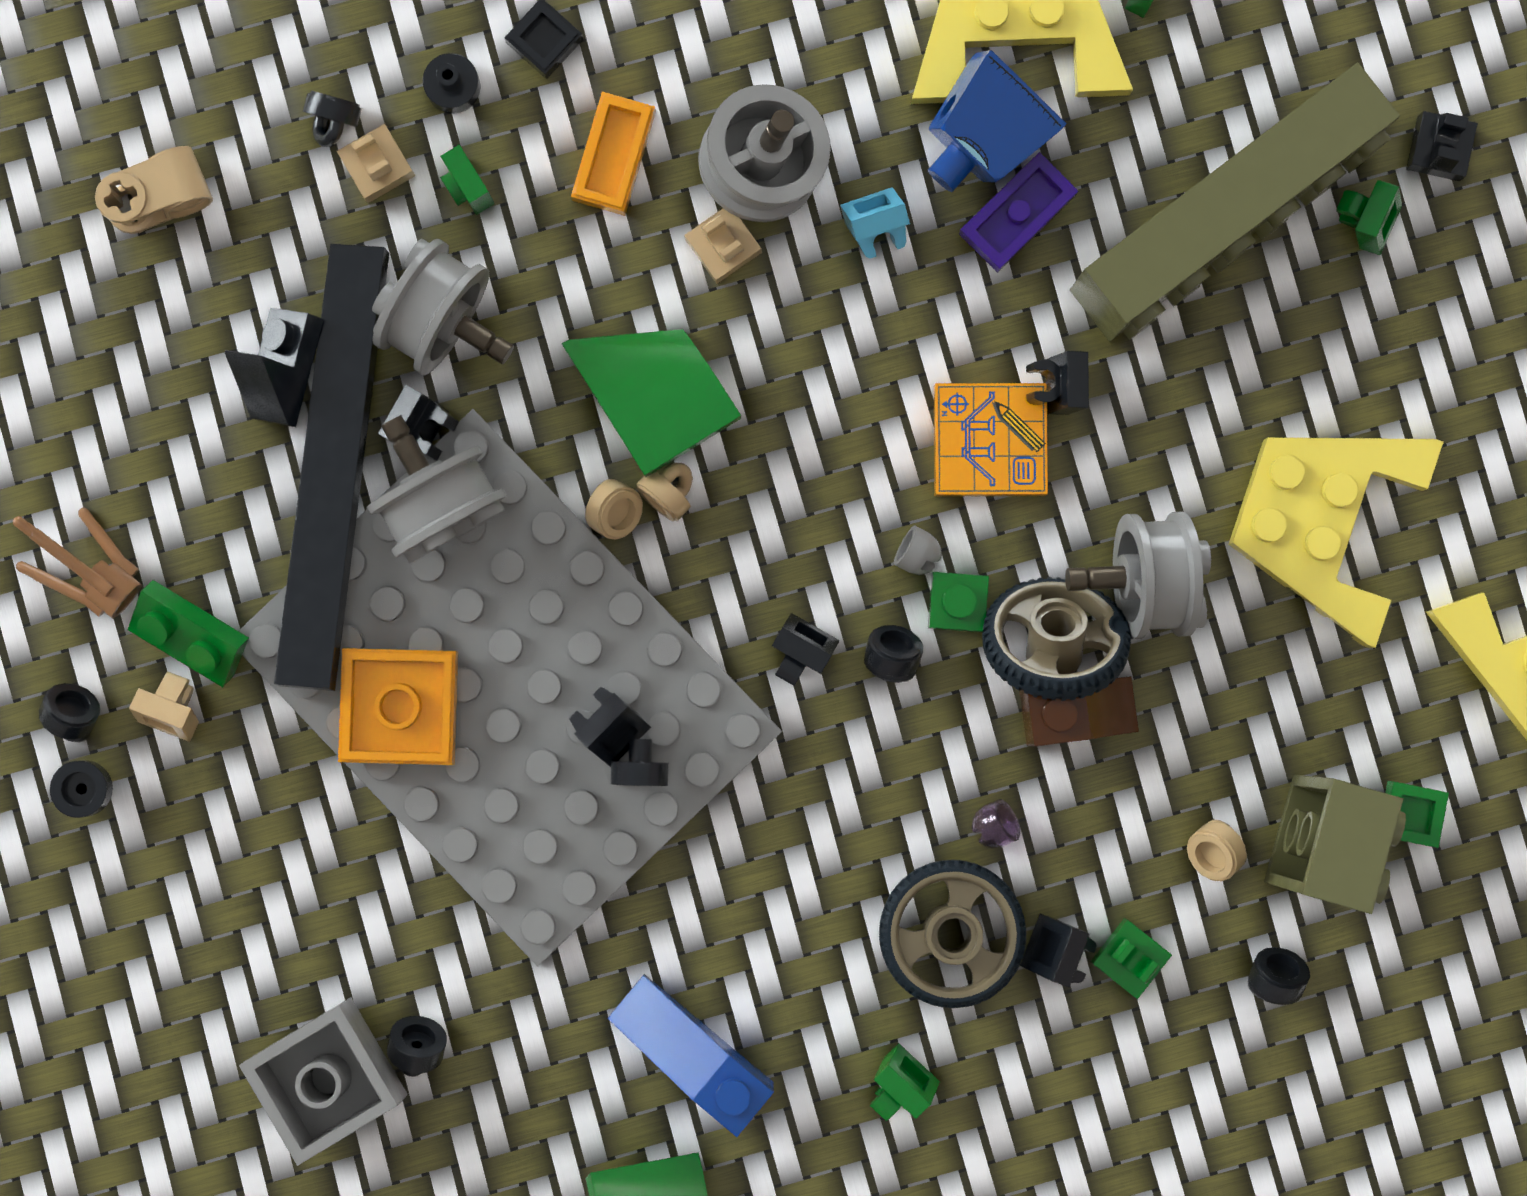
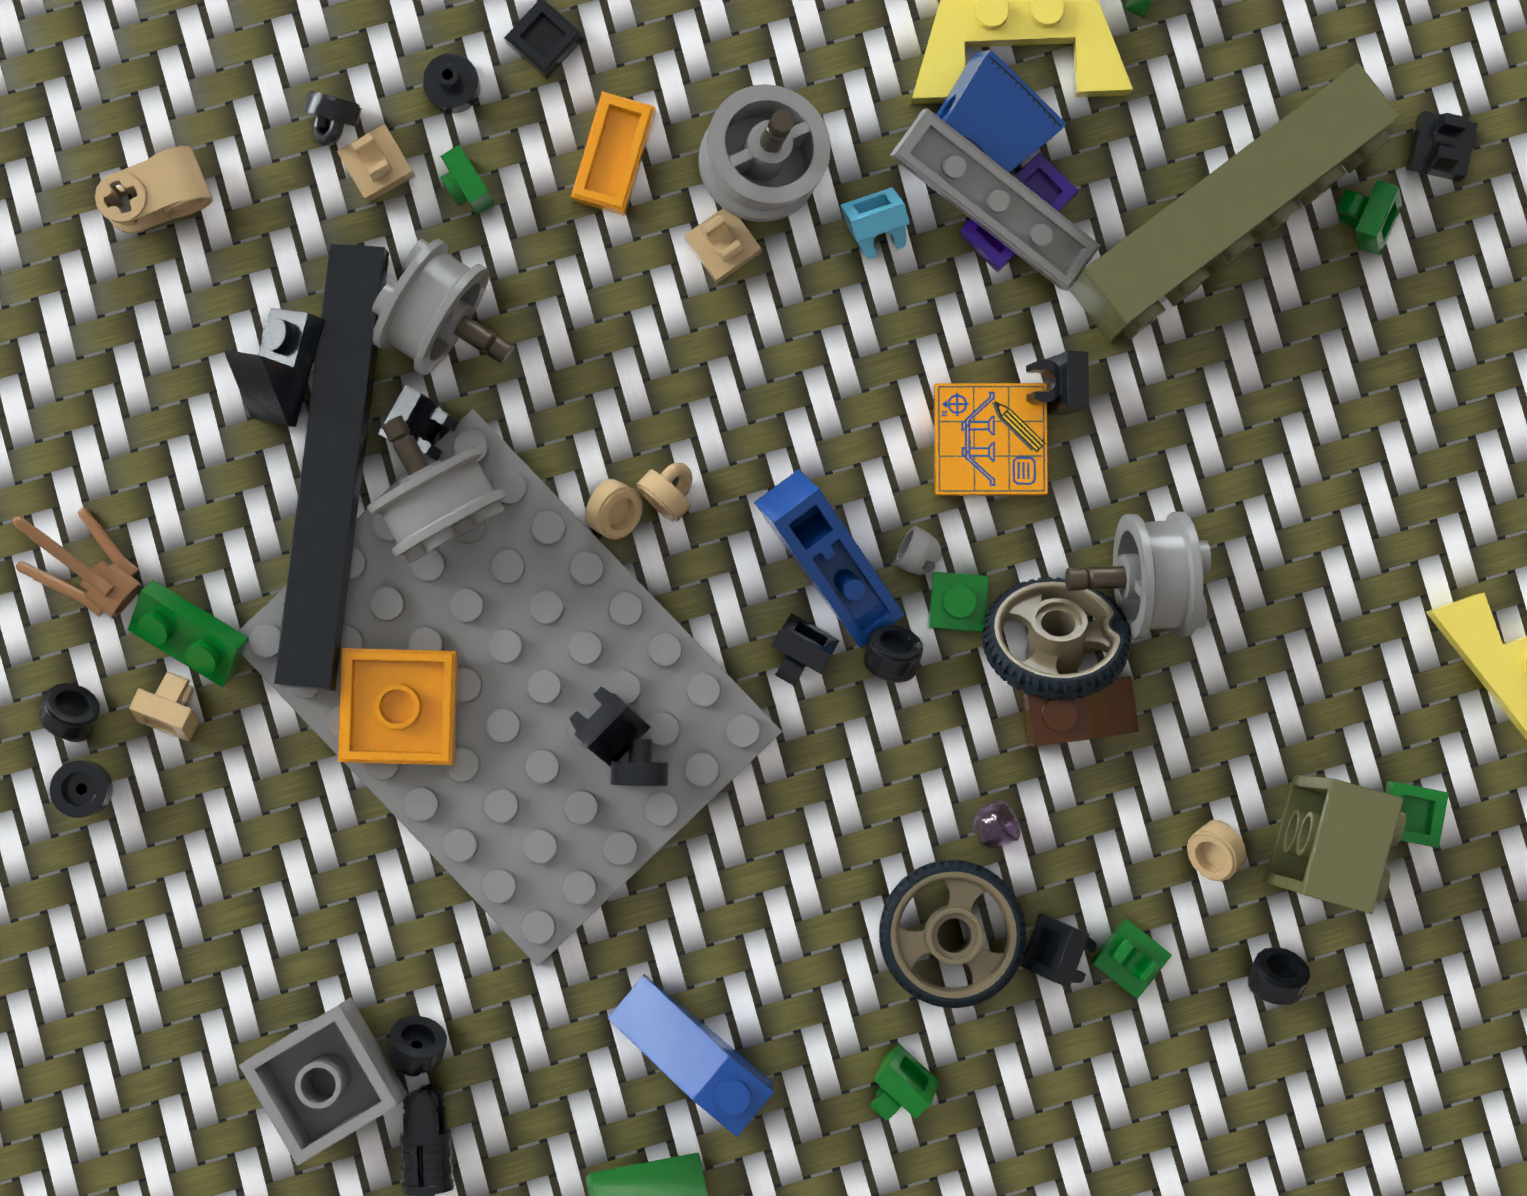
green slope [562,329,741,478] -> none
light yellow wing [1228,437,1443,648] -> none
none -> black hinge [400,1083,454,1195]
none -> blue slope [754,469,905,648]
none -> light grey tile [889,109,1101,291]

